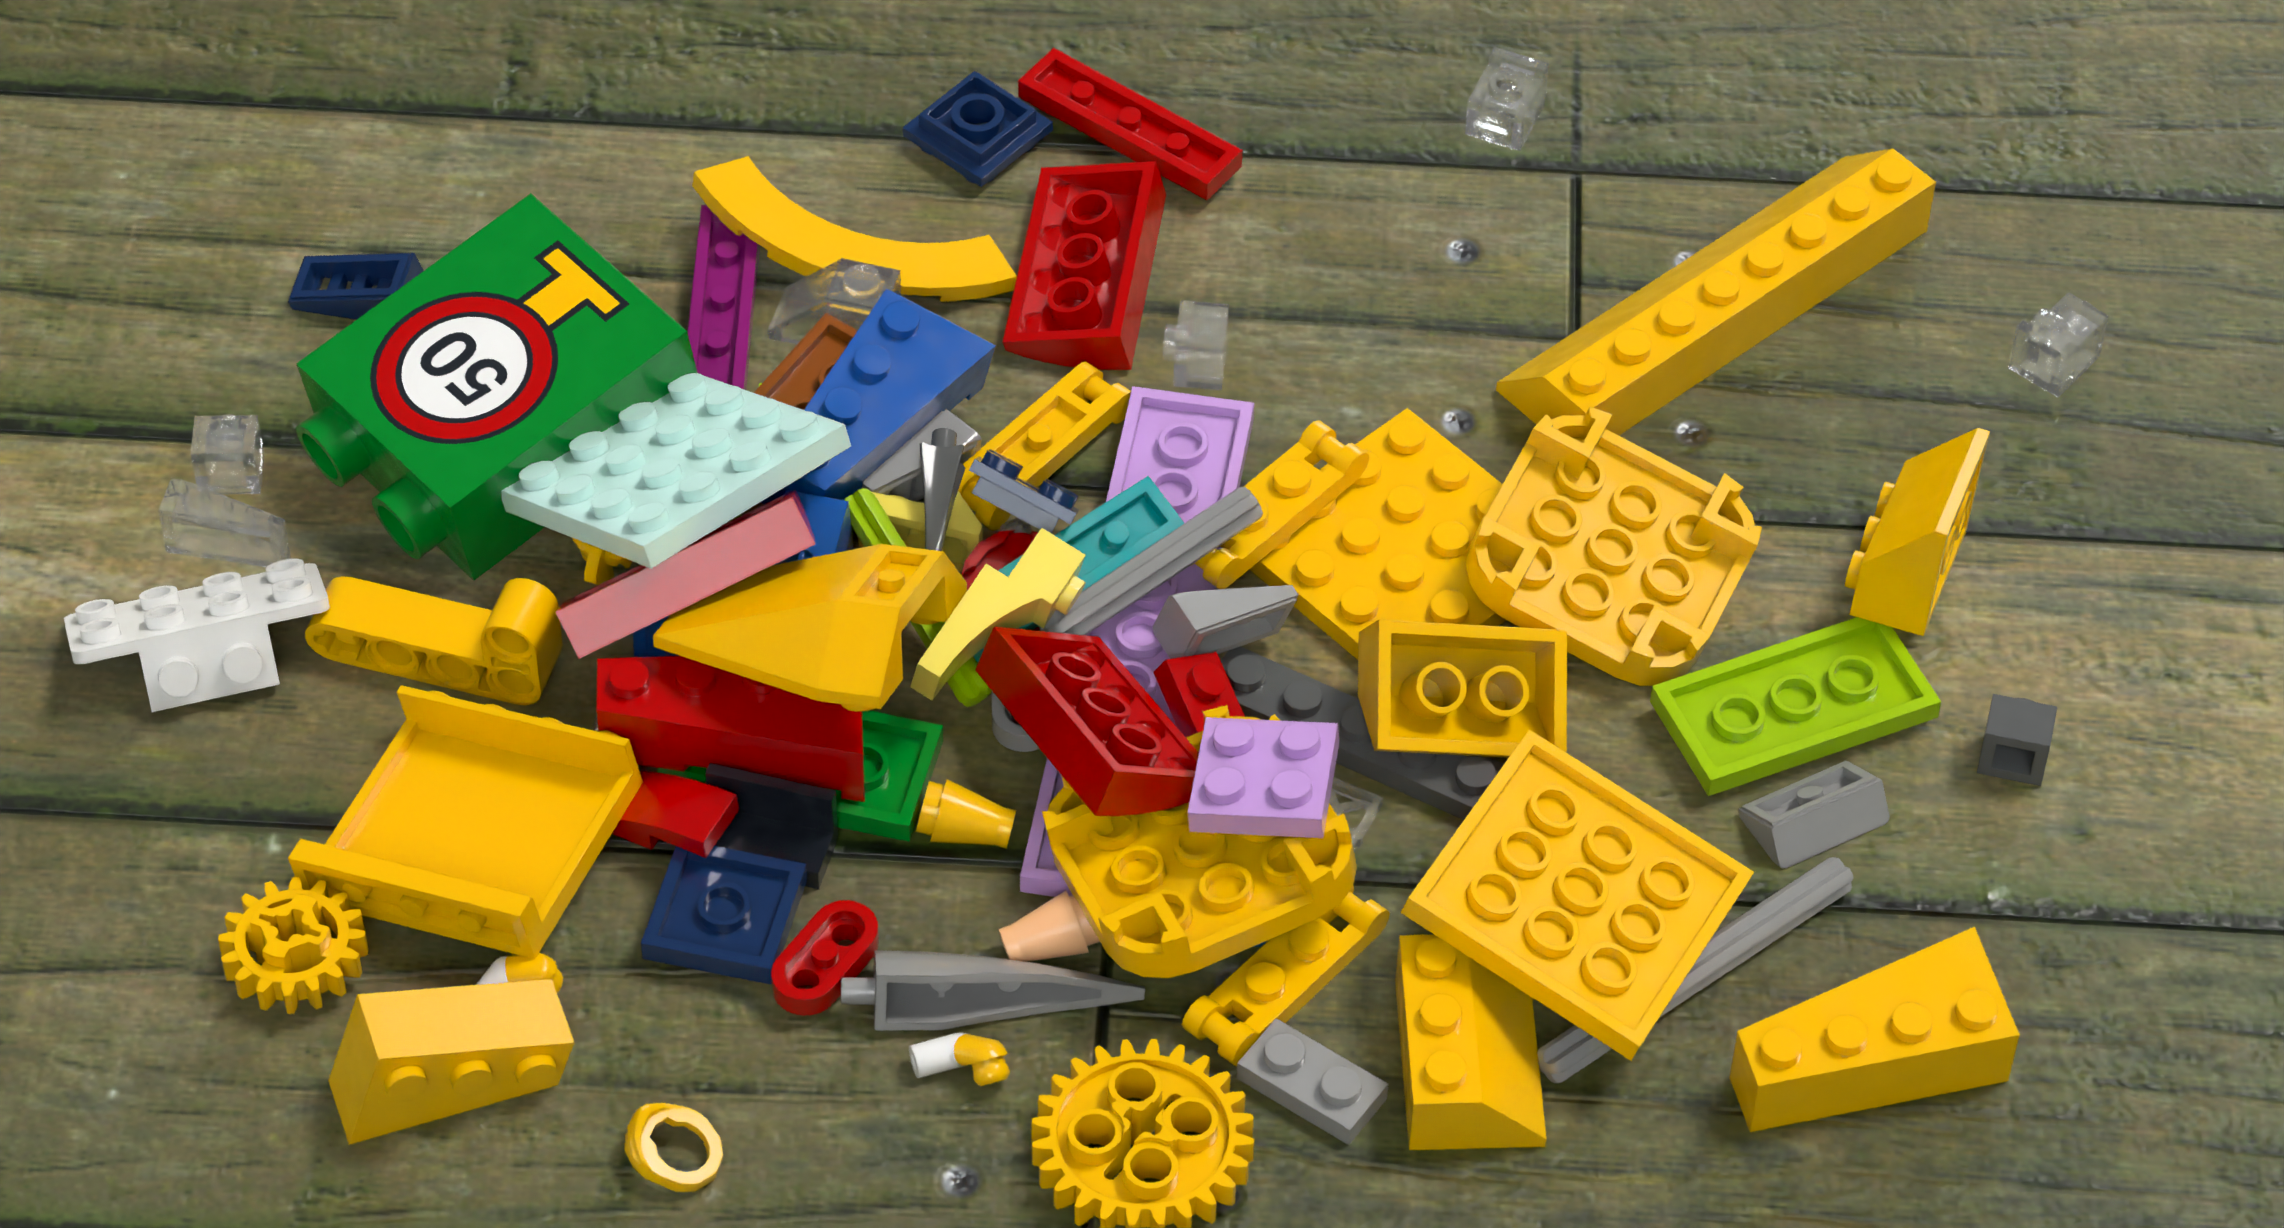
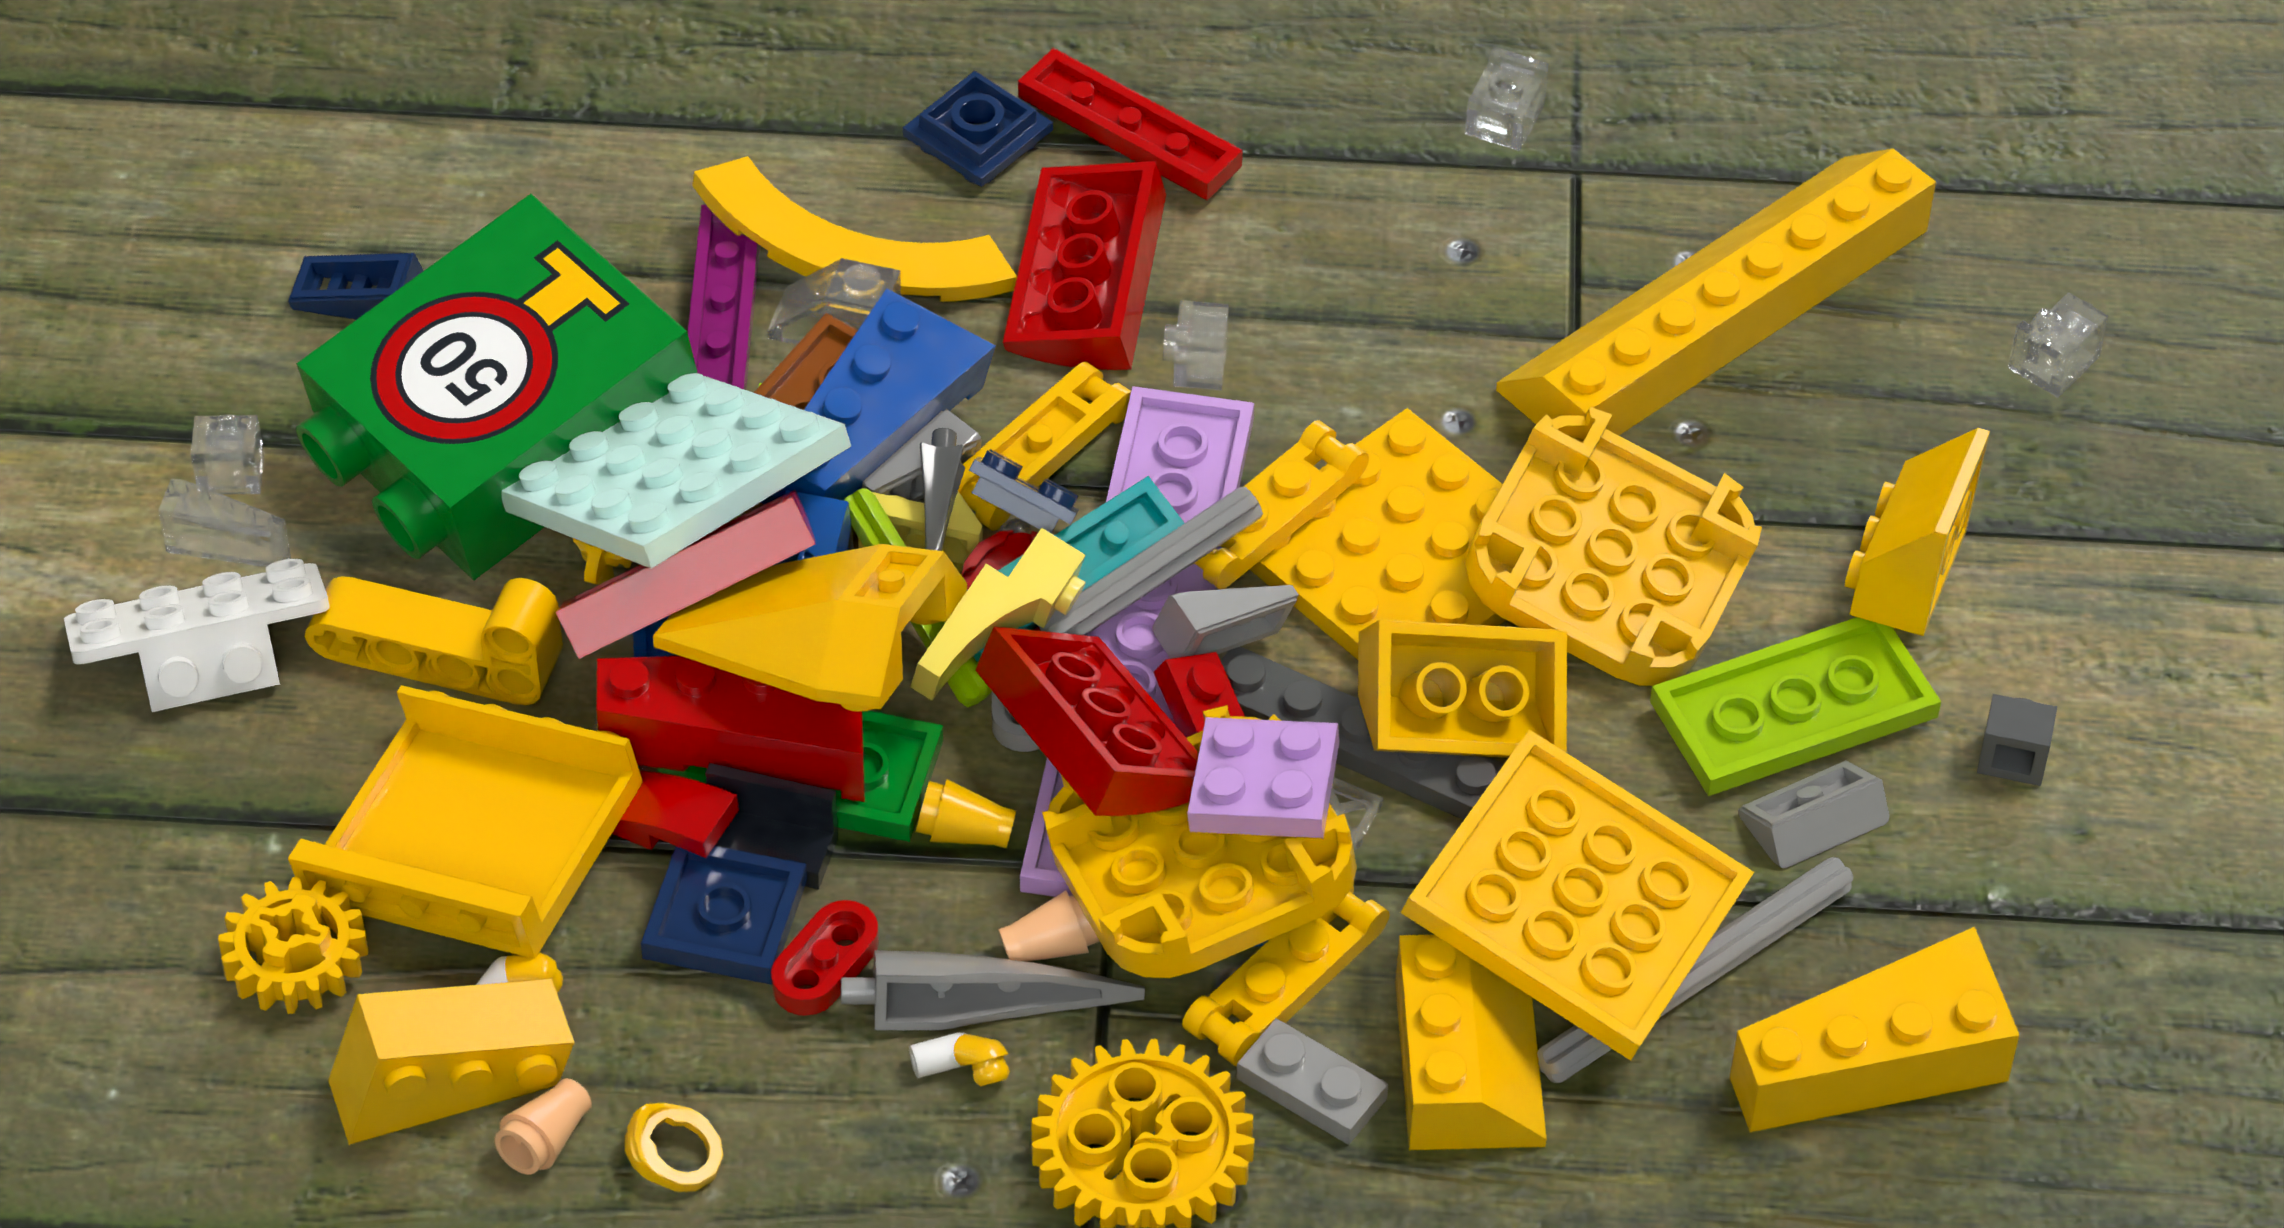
none -> light nougat cone [495,1078,592,1175]

